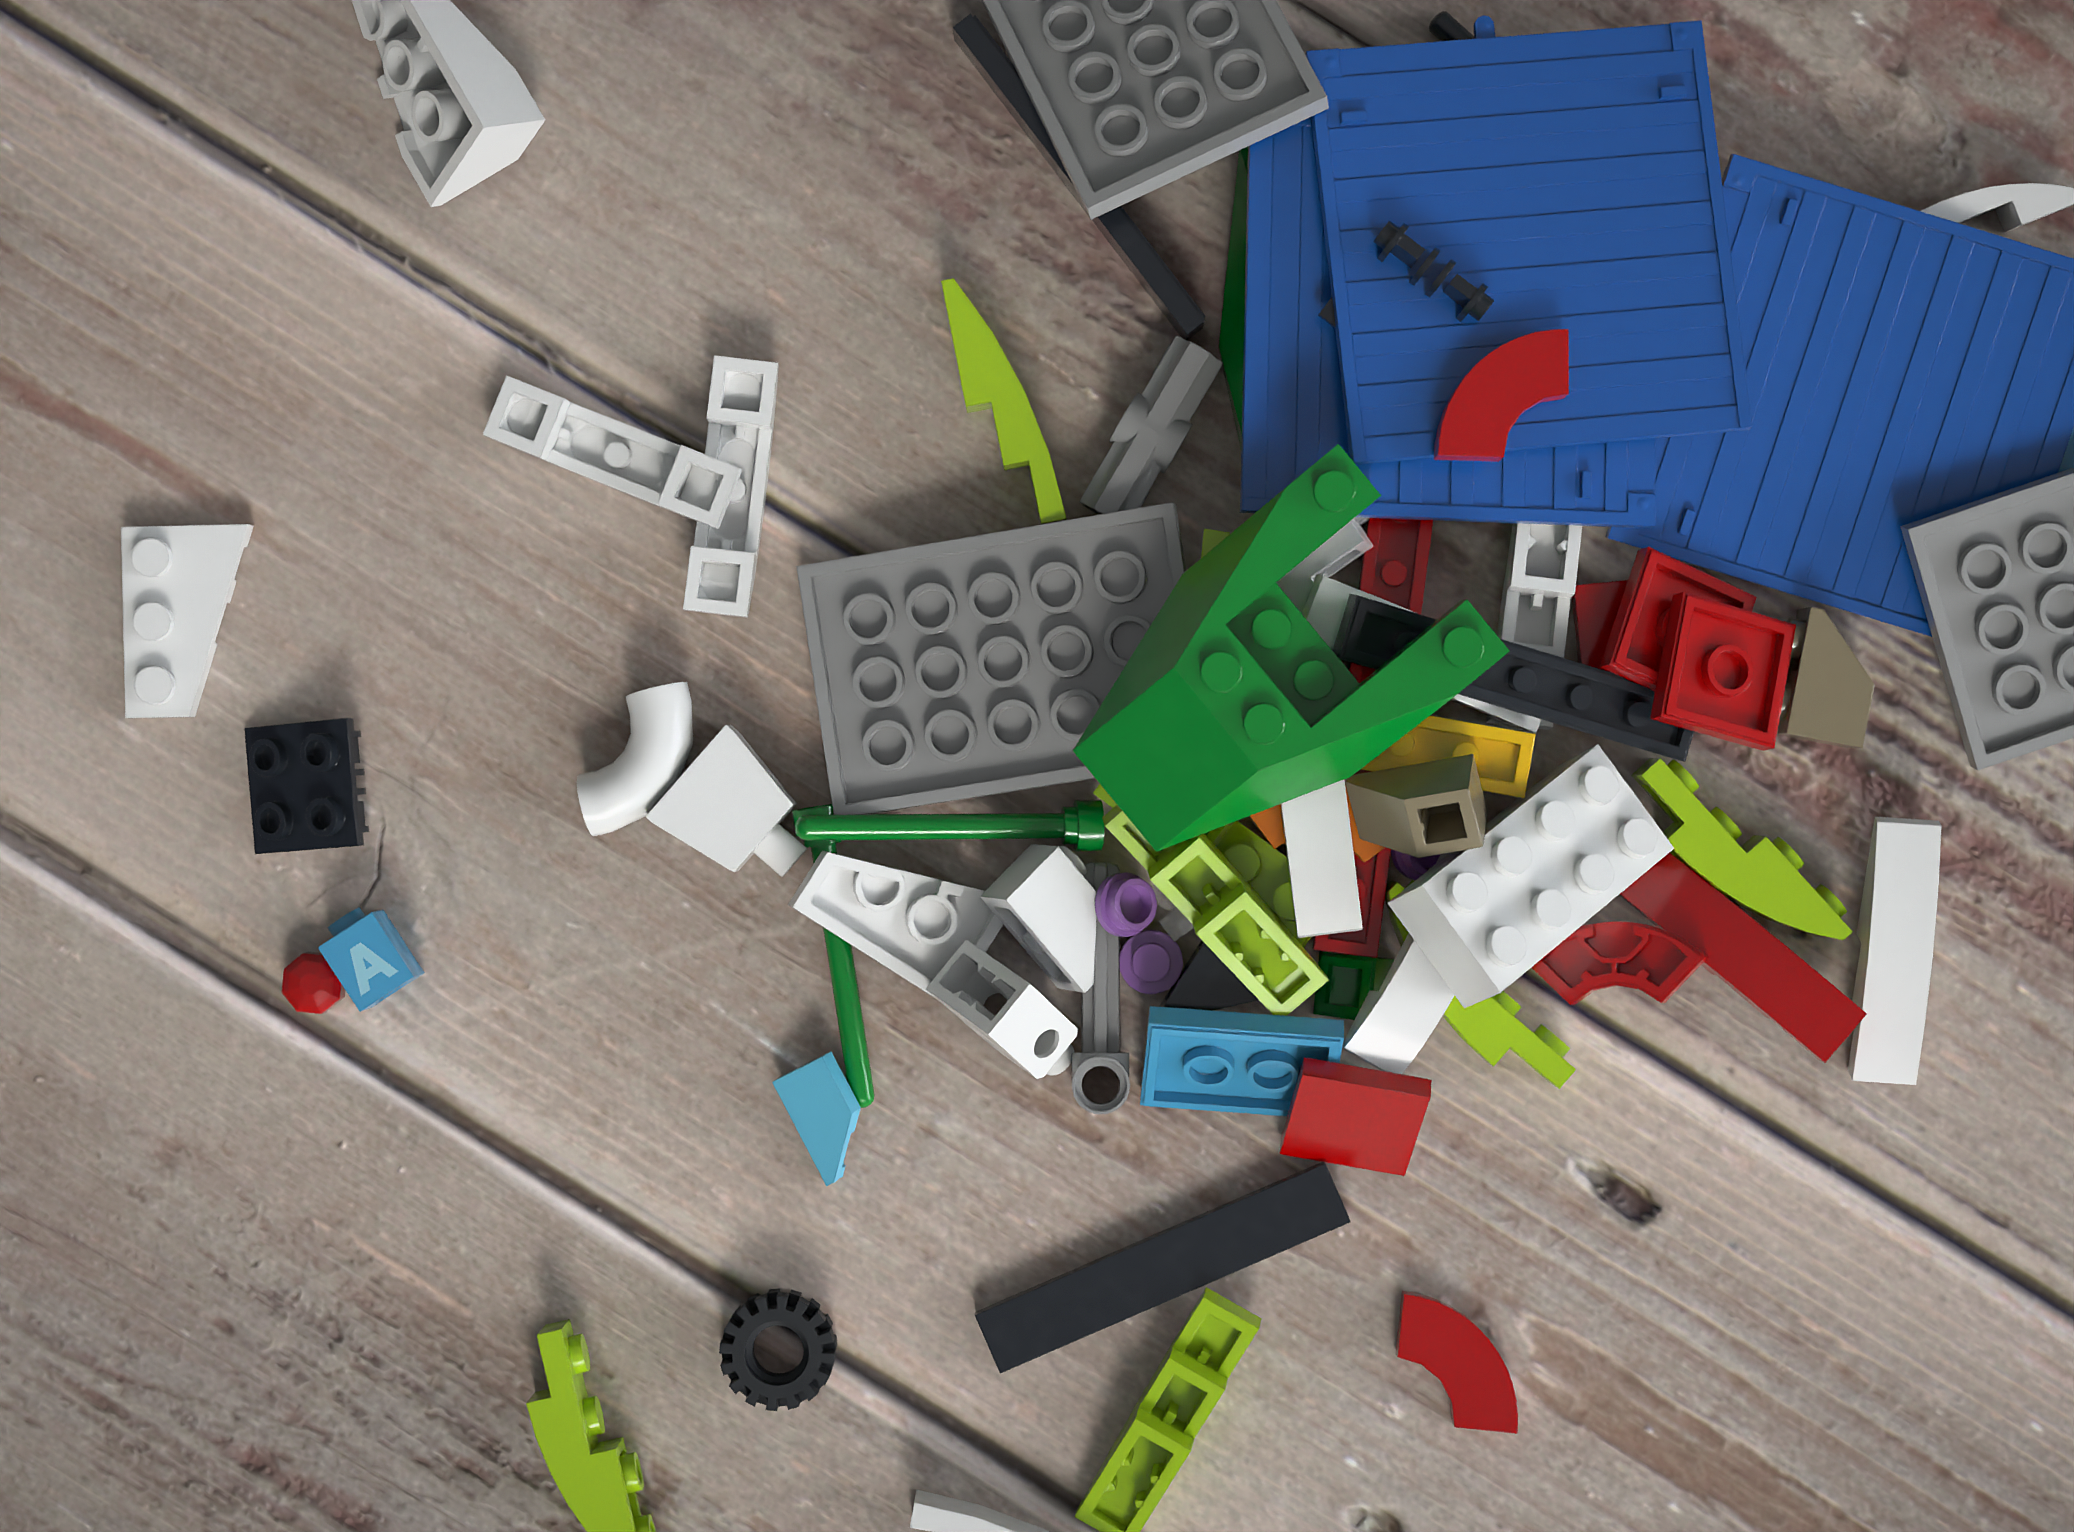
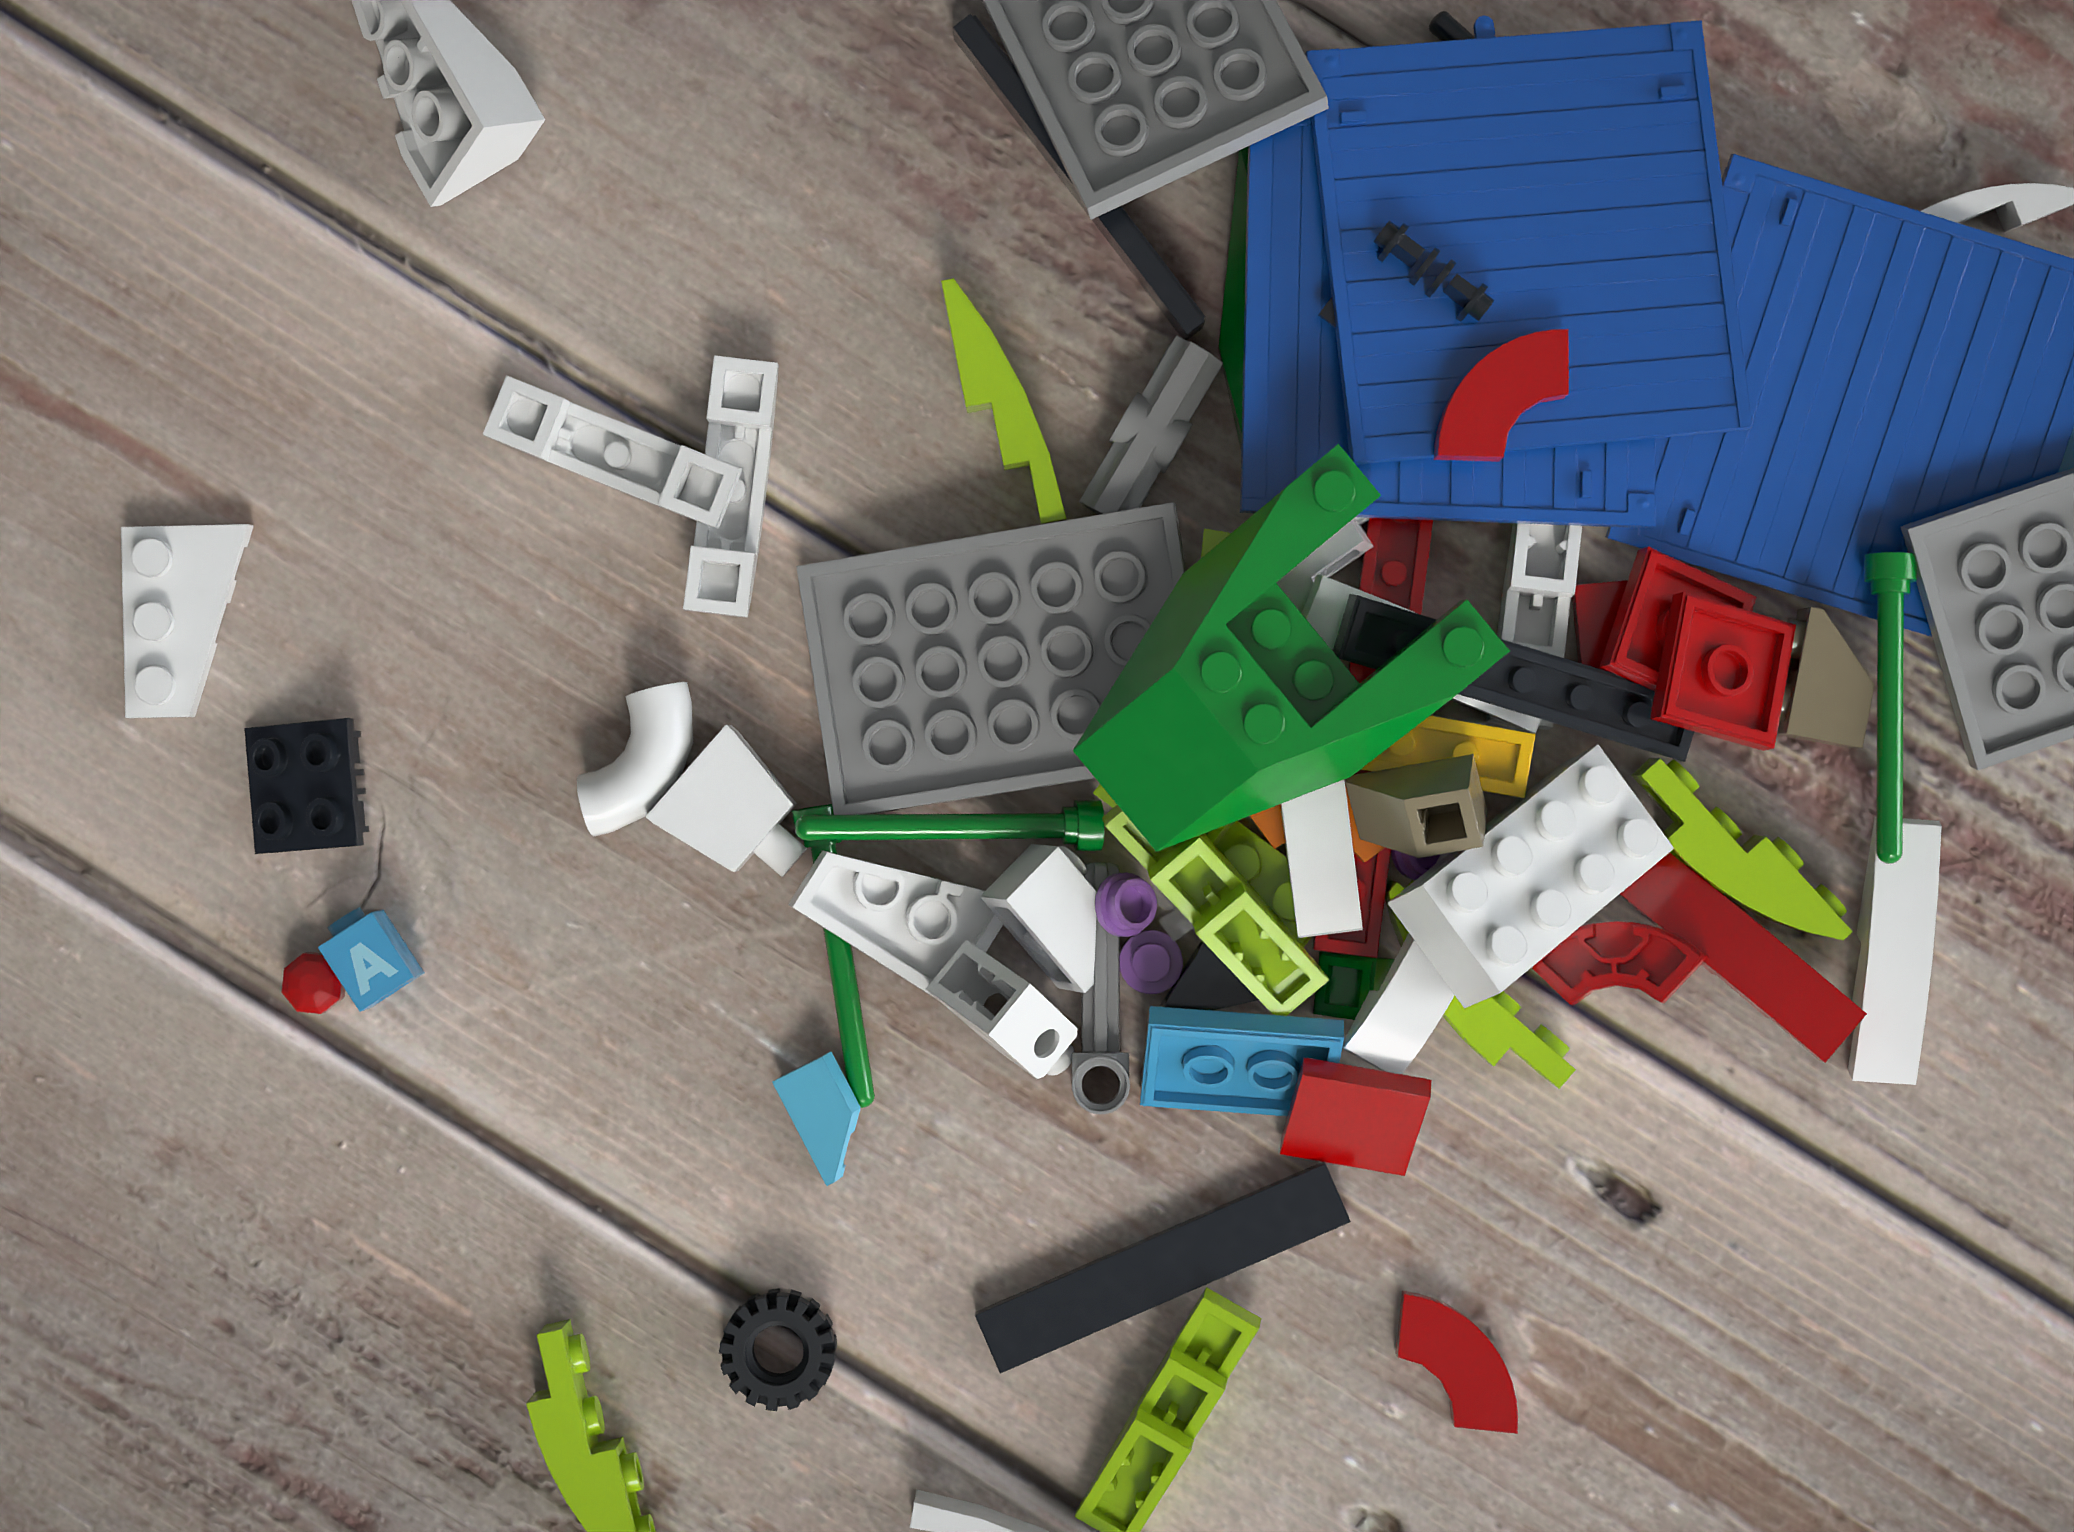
none -> green piece [1864,552,1917,864]

